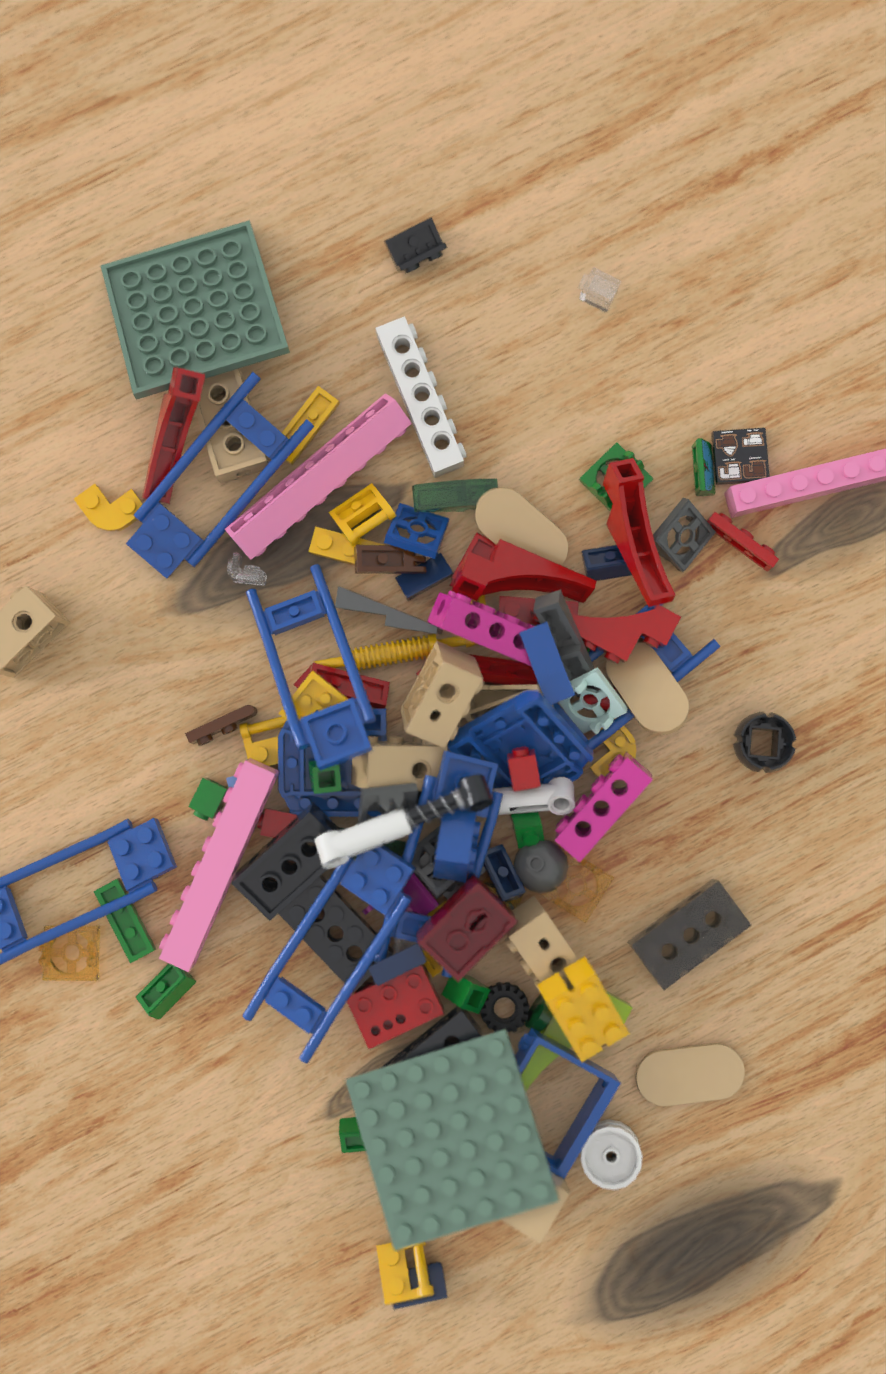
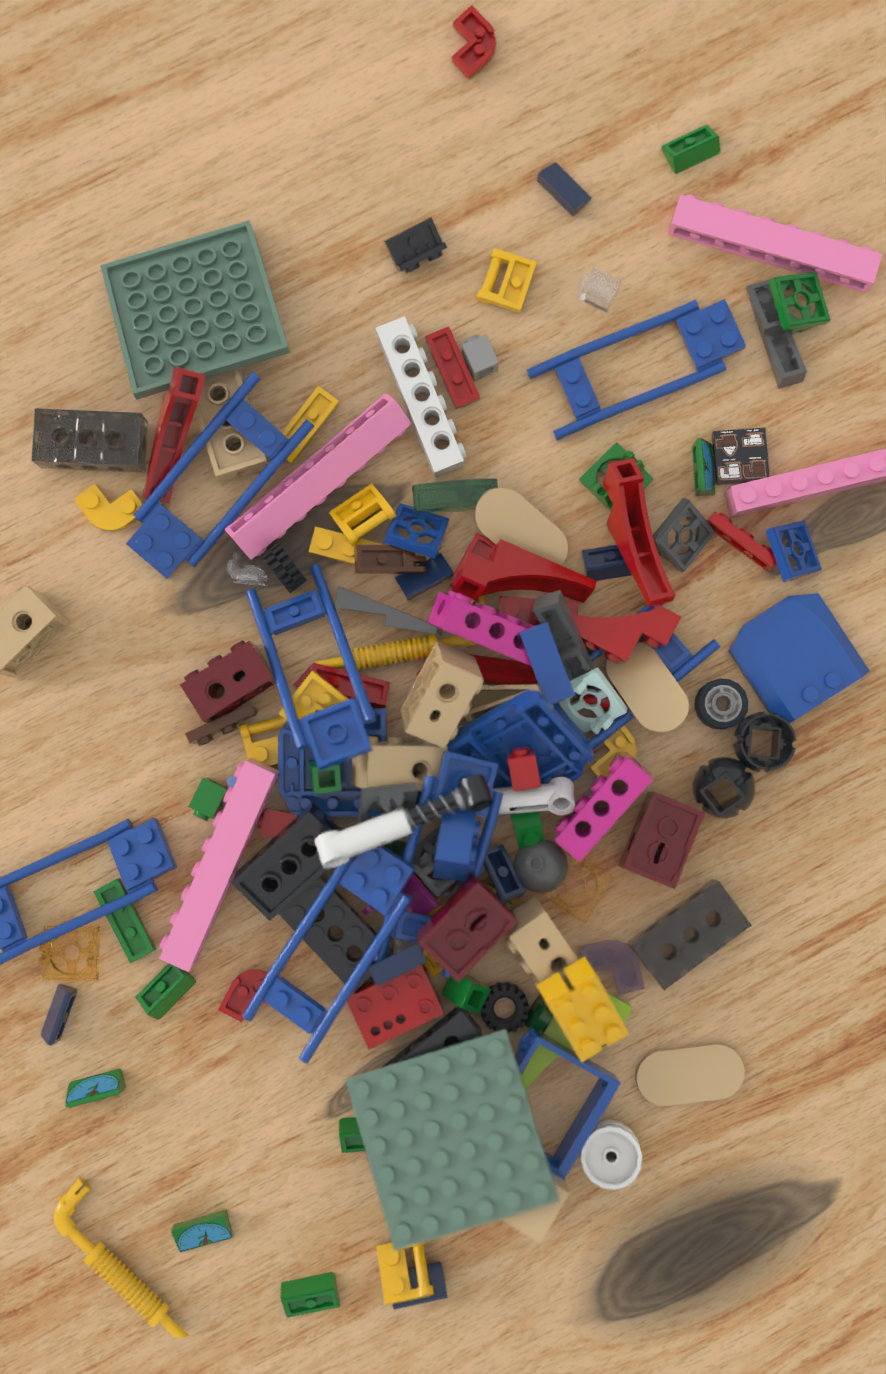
none -> clear smoke brick [31,408,148,473]
none -> dark blue slope [41,984,78,1046]
none -> yellow piece [53,1177,189,1338]
none -> slope [65,1069,126,1108]
none -> slope [171,1210,233,1252]
none -> dark red piece [180,640,276,723]
none -> red plate [218,969,270,1022]
none -> black tyre [261,543,307,593]
none -> green slope [281,1272,340,1317]
none -> red plate [425,326,480,409]
none -> red plate [452,5,496,80]
none -> light grey brick [462,335,499,381]
none -> yellow plate [476,249,537,313]
none -> blue plate [527,299,746,440]
none -> dark blue slope [537,162,592,216]
none -> plate [579,940,645,995]
none -> dark red piece [618,792,705,889]
none -> green slope [661,124,720,174]
none -> bright pink brick [668,195,882,293]
none -> black piece [693,757,755,818]
none -> wheel [695,678,748,730]
none -> blue wedge [728,593,870,723]
none -> dark grey slope [746,279,807,389]
none -> blue piece [766,521,822,583]
none -> green piece [769,272,831,334]

